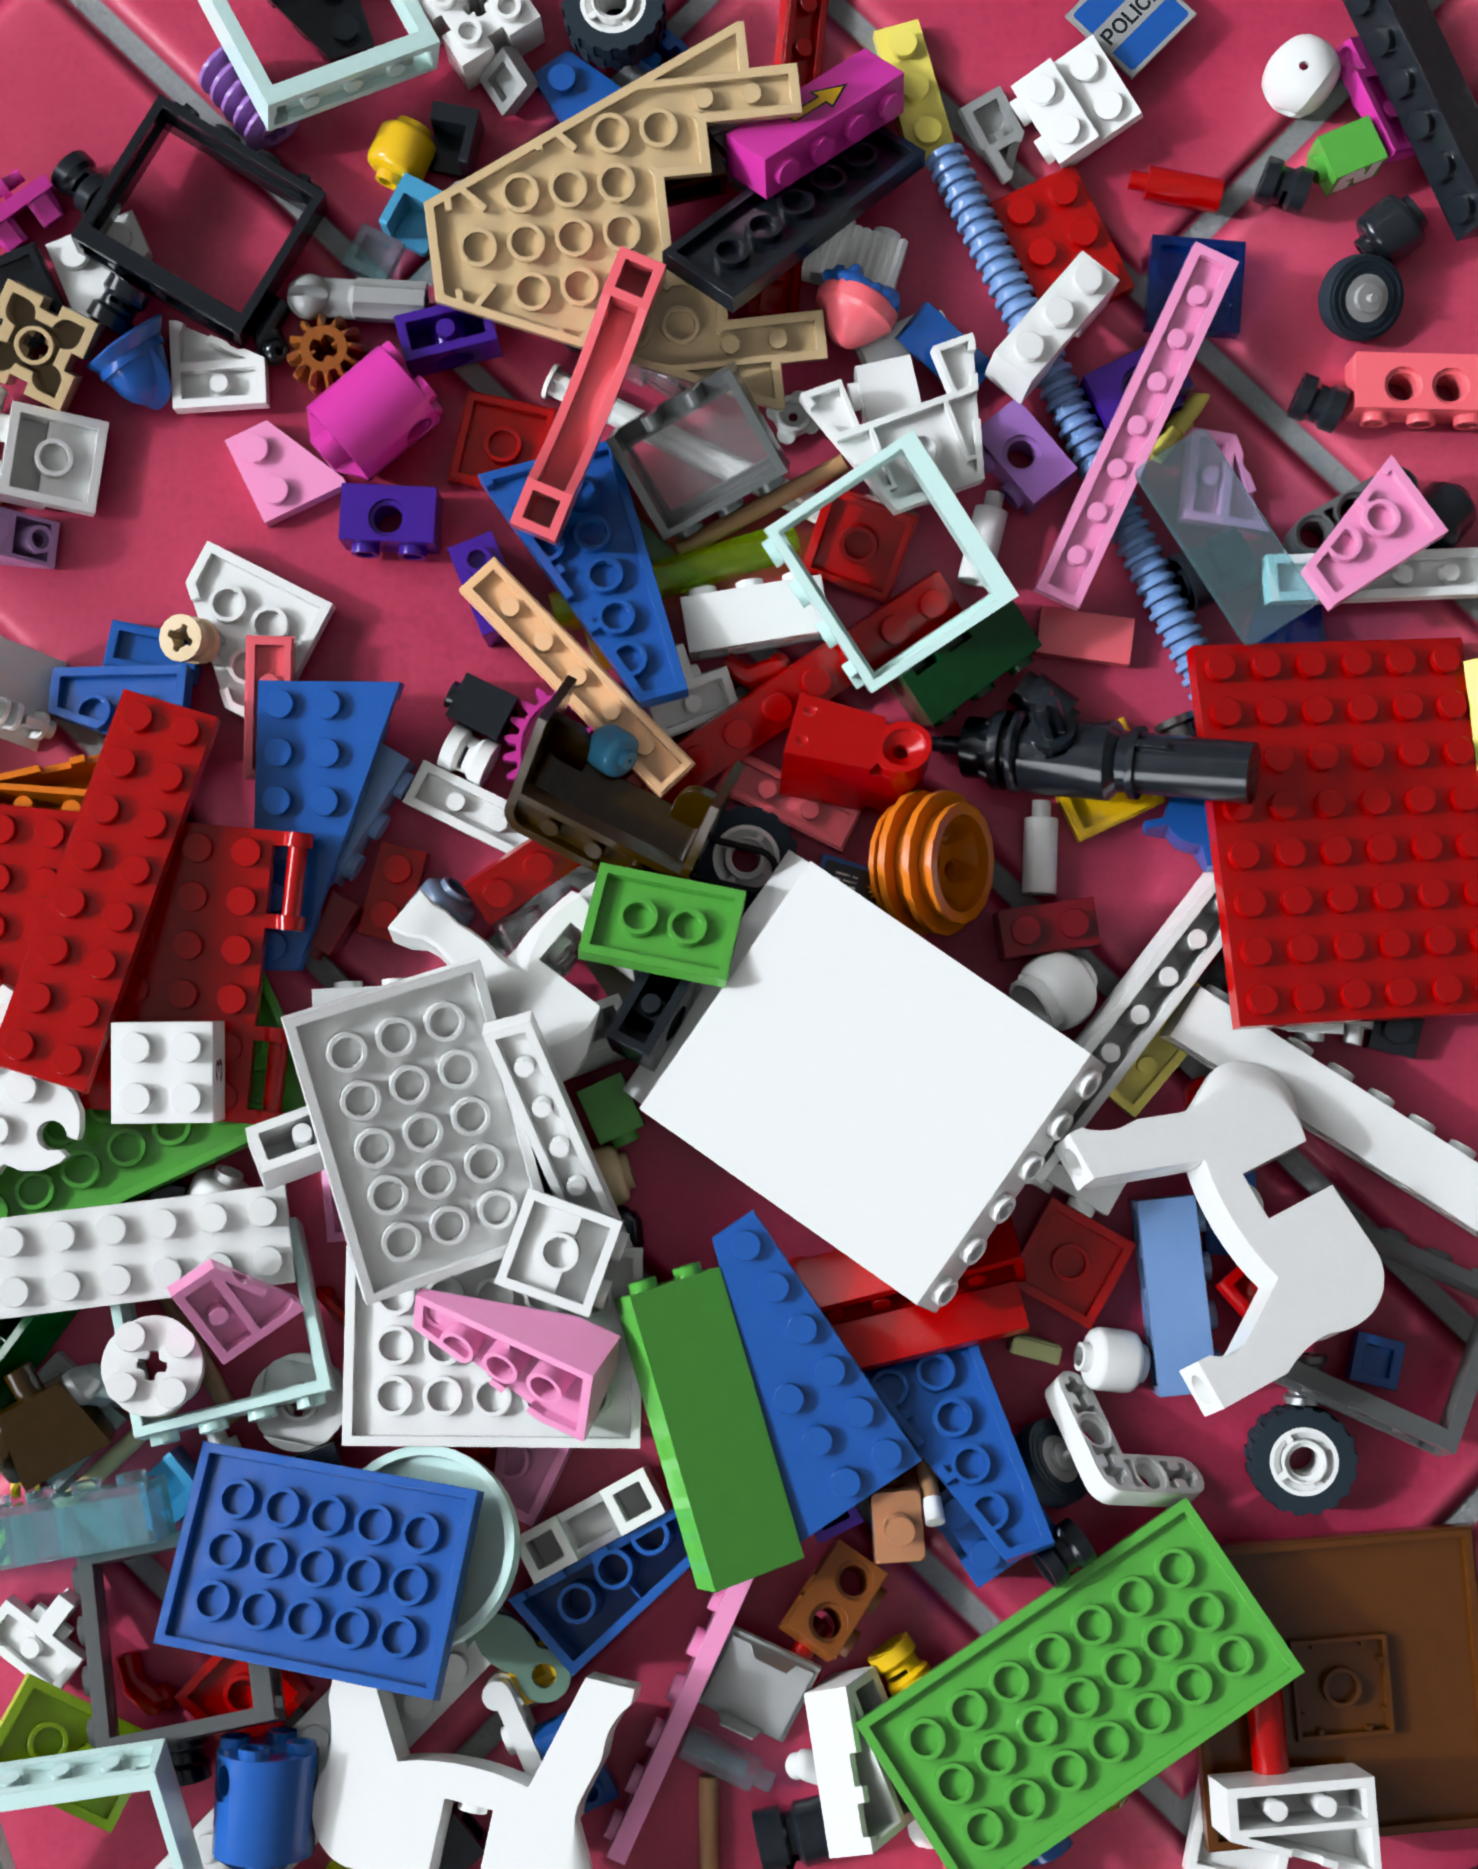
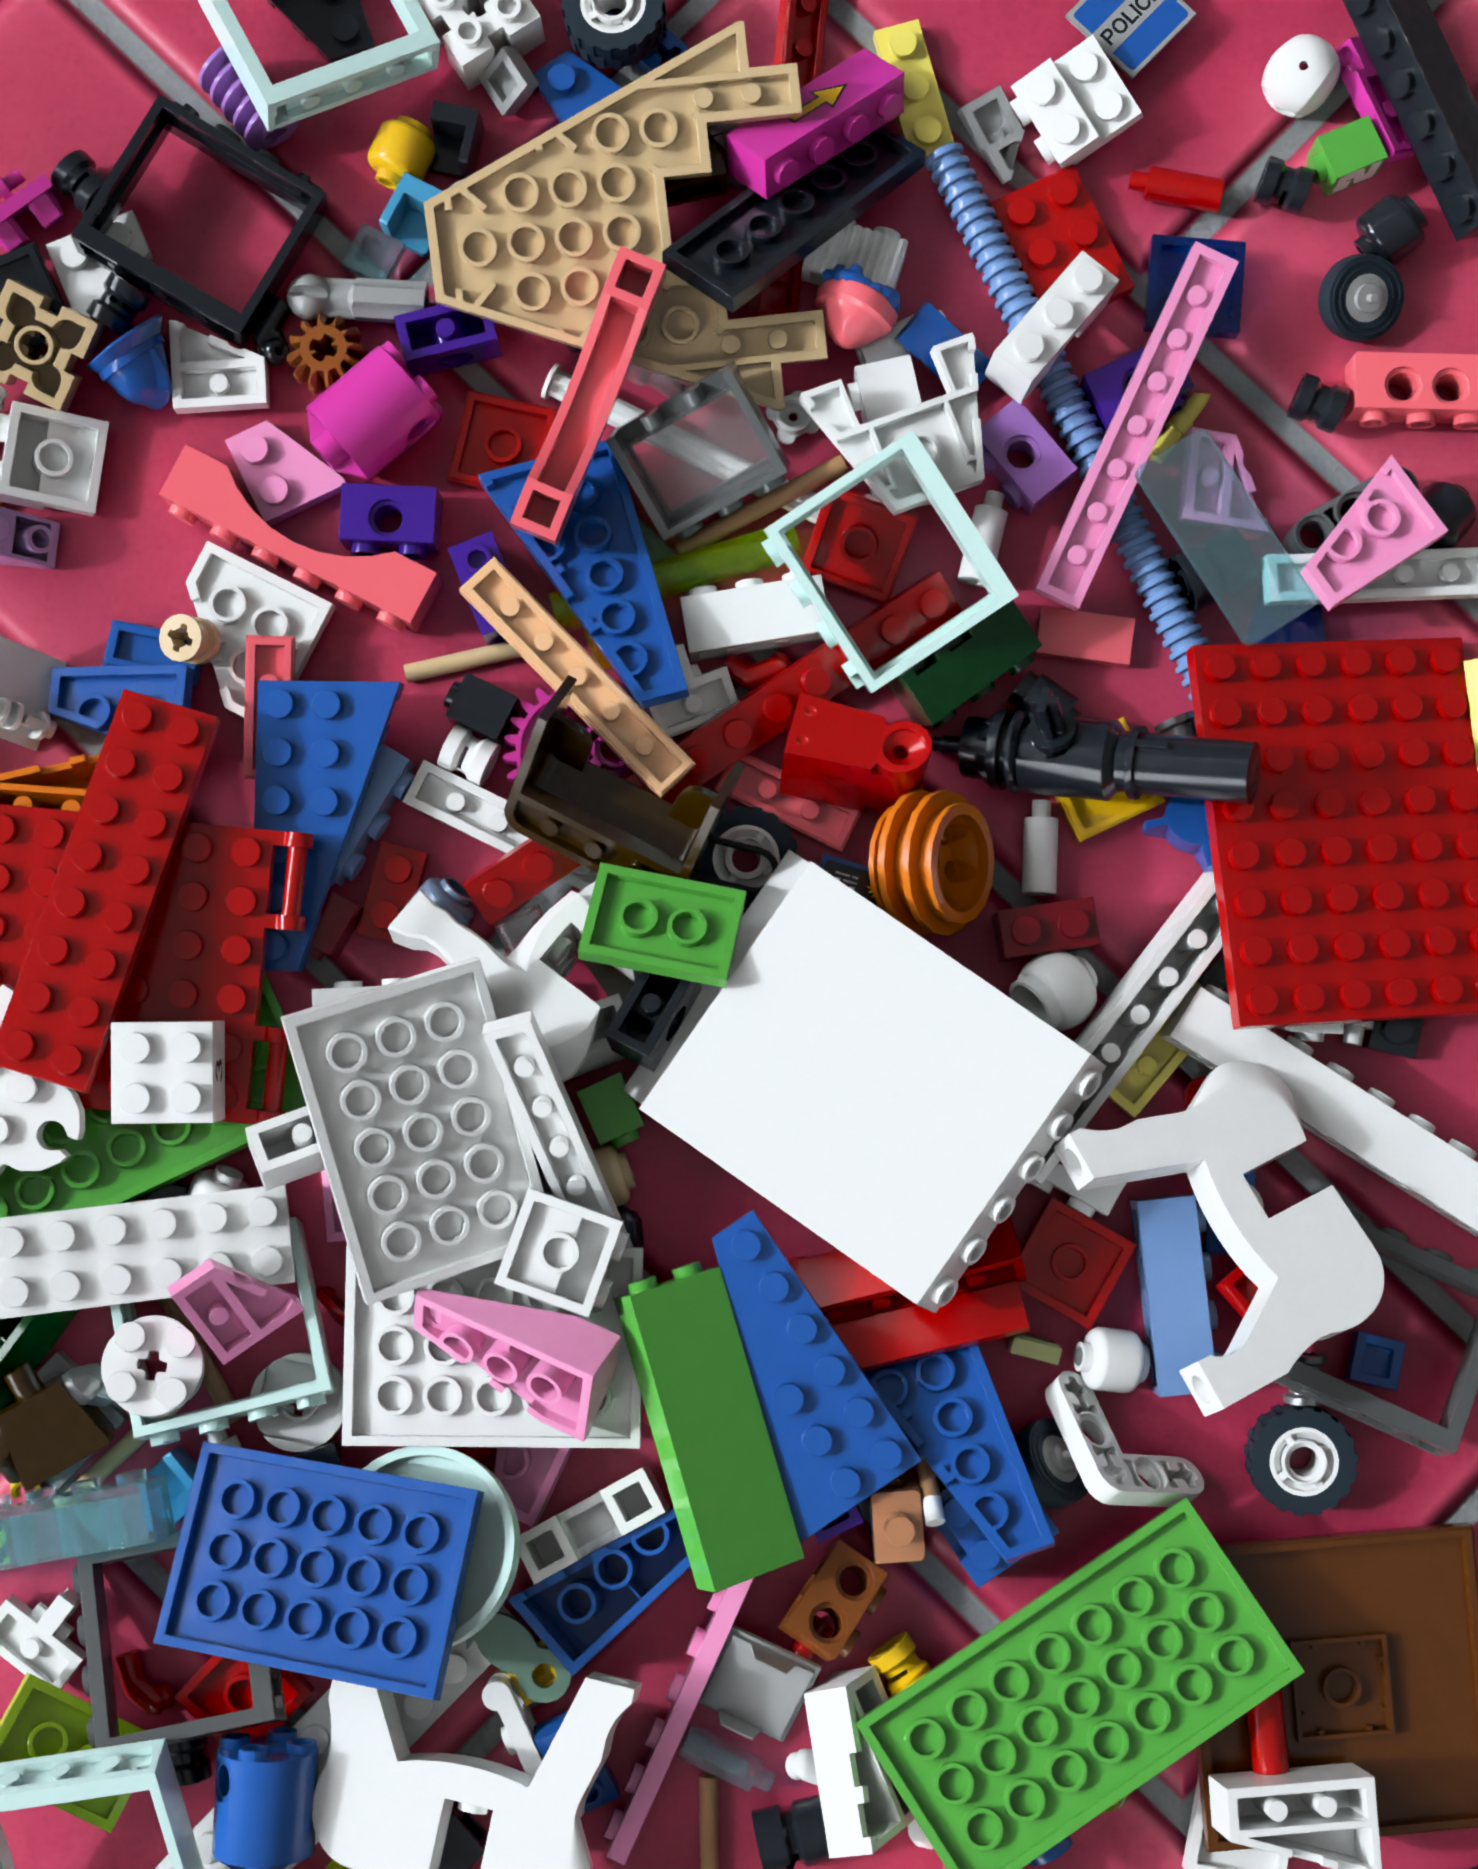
dark azure piece [587,724,639,778] -> none
black wheel [1029,1517,1097,1589] -> none
none -> coral arch [159,445,443,633]
none -> tan bar [404,641,521,683]

